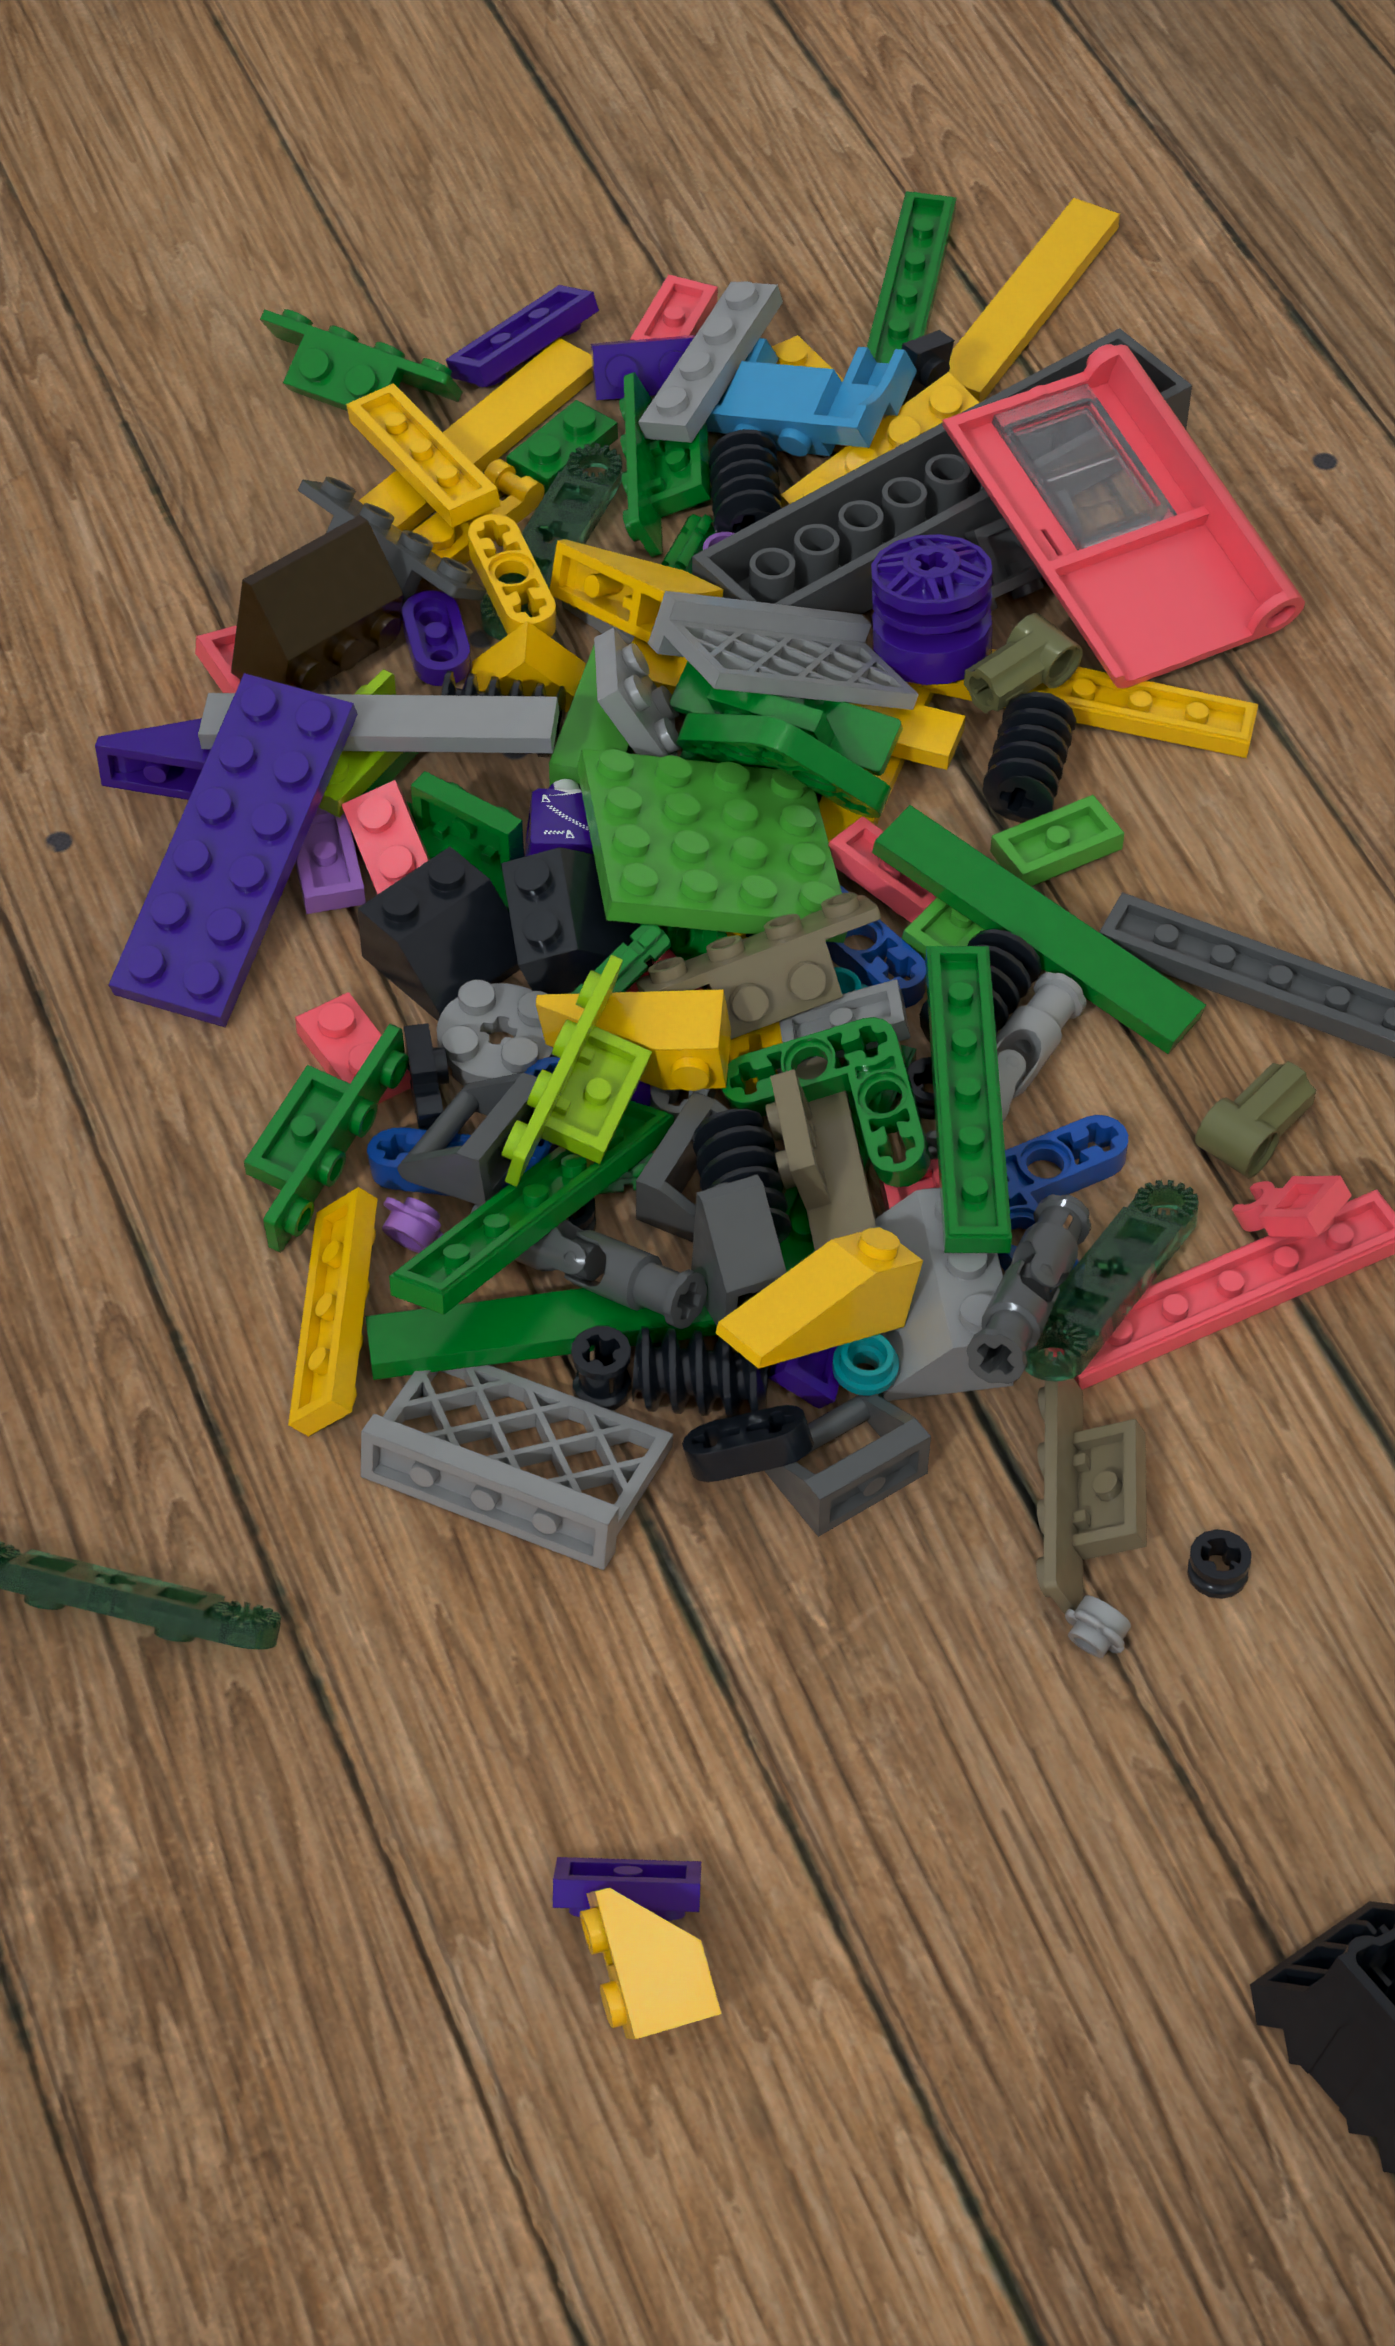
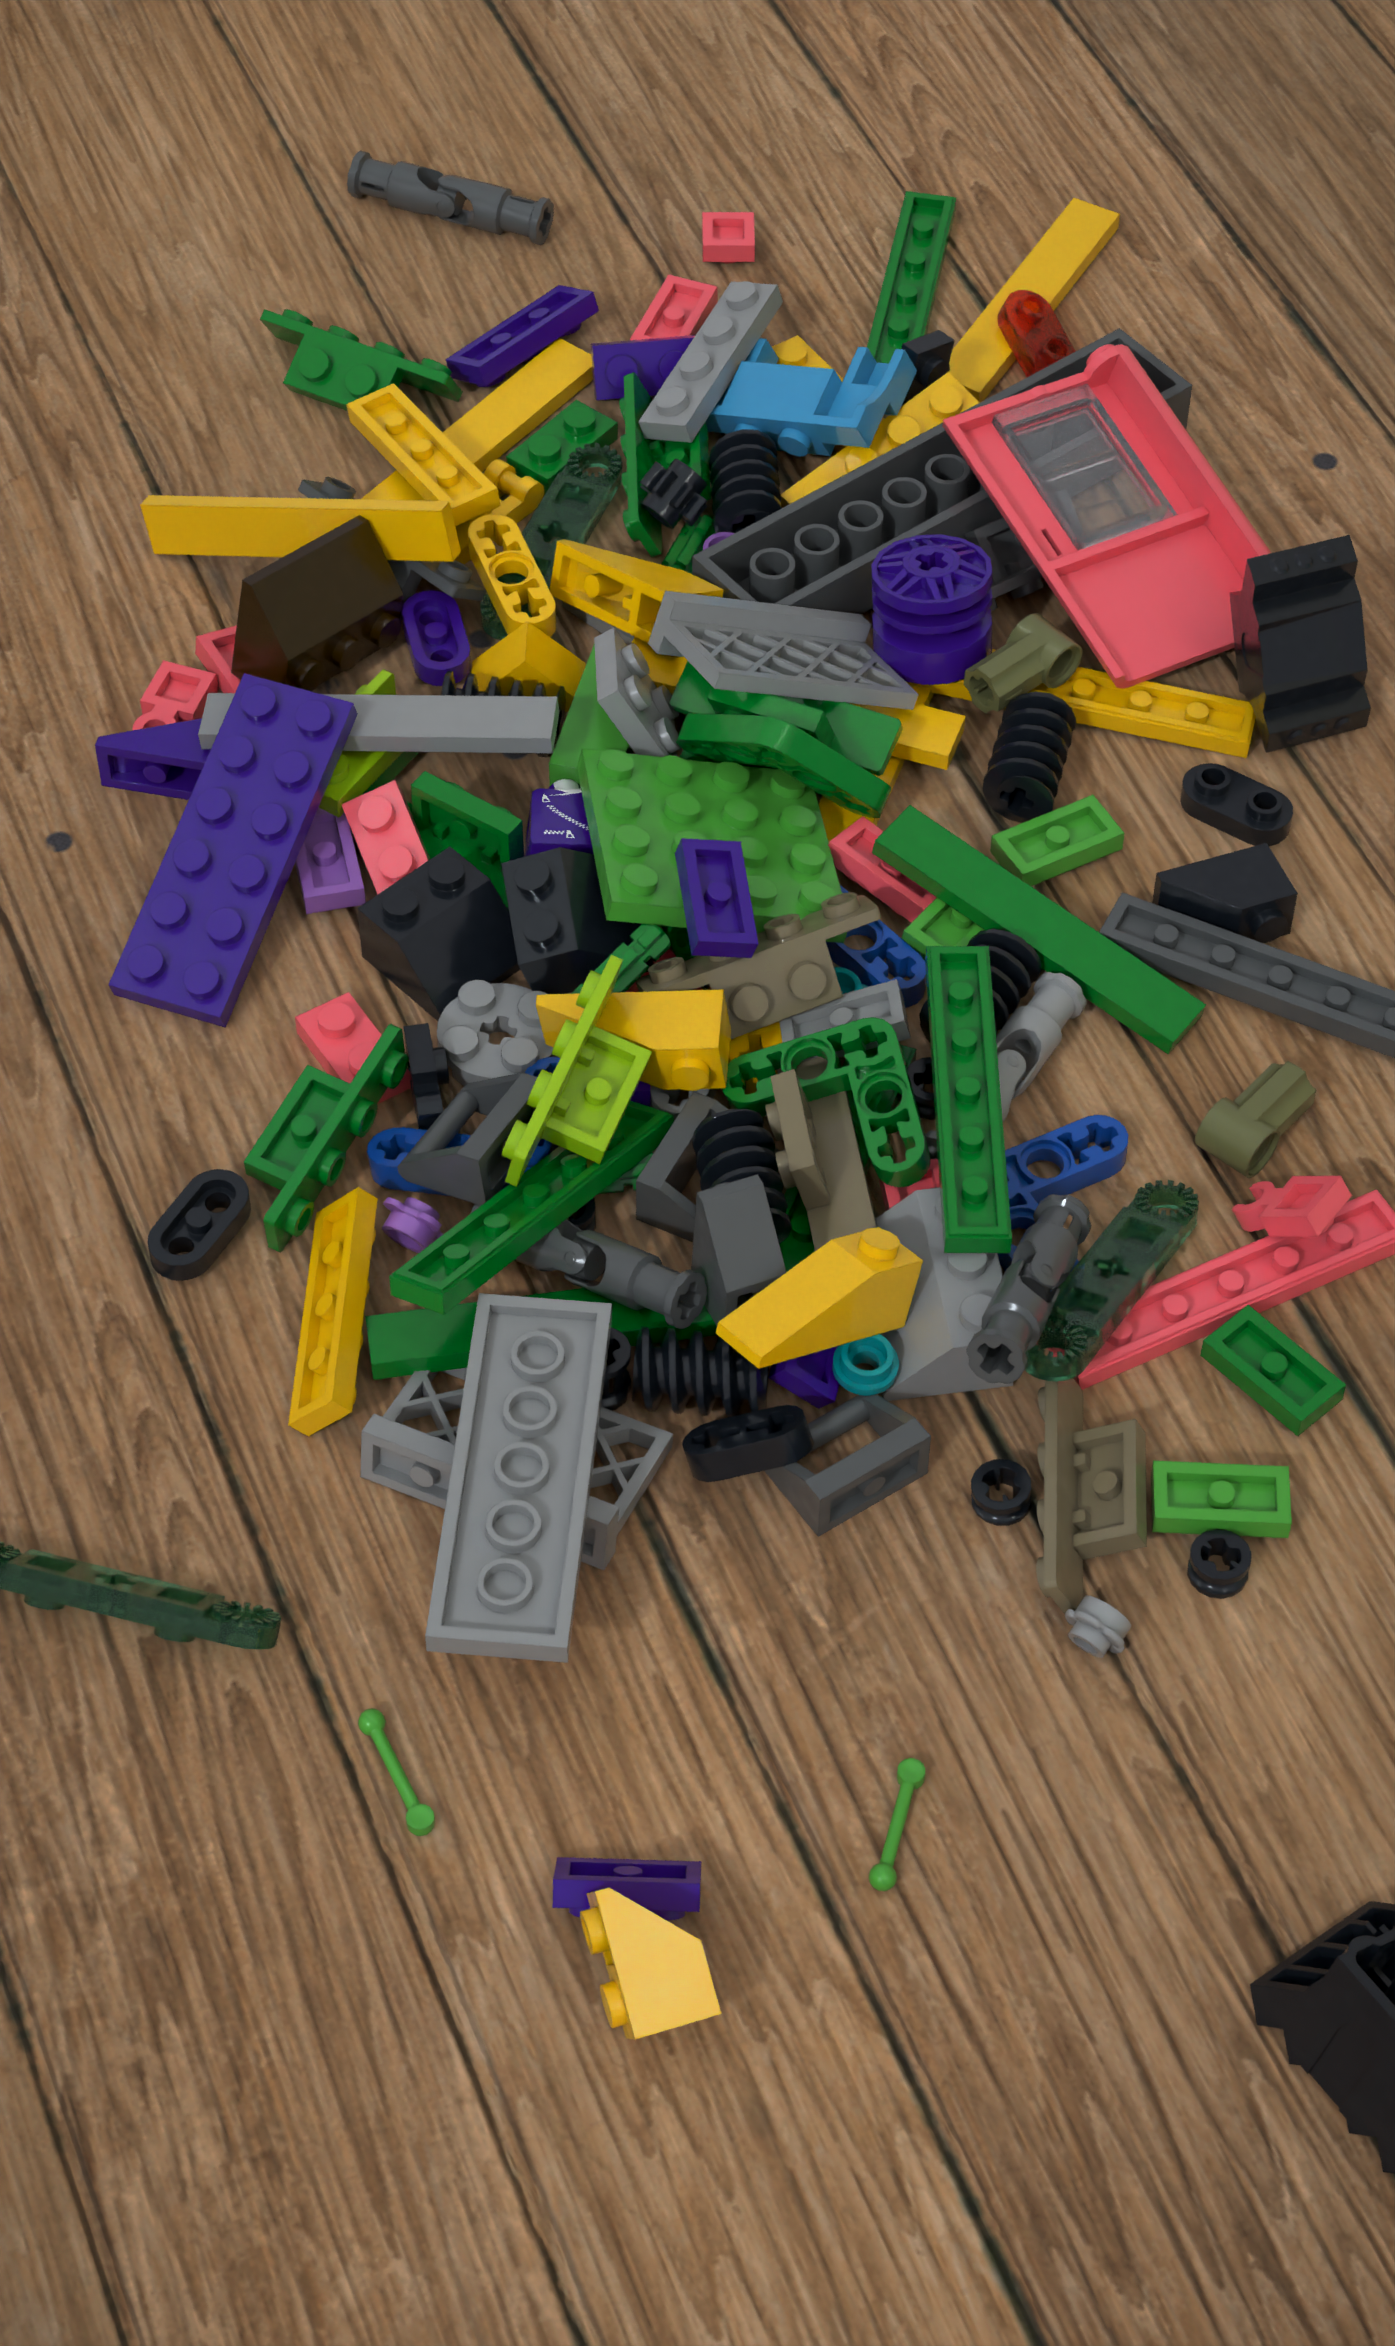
none -> coral plate [133,660,219,730]
none -> yellow tile [140,495,461,562]
none -> black plate [147,1169,251,1281]
none -> dark grey piece [347,151,554,245]
none -> bright green hinge [358,1708,435,1836]
none -> light grey plate [425,1293,612,1663]
none -> black gear [639,459,708,530]
none -> dark purple plate [675,838,759,958]
none -> coral plate [702,212,755,264]
none -> bright green hinge [868,1758,925,1891]
none -> black bush [971,1459,1031,1526]
none -> clear red plate [997,290,1076,377]
none -> bright green plate [1151,1460,1292,1538]
none -> black slope [1152,843,1298,943]
none -> black plate [1180,763,1293,846]
none -> green plate [1200,1305,1346,1436]
none -> black slope [1229,535,1371,753]

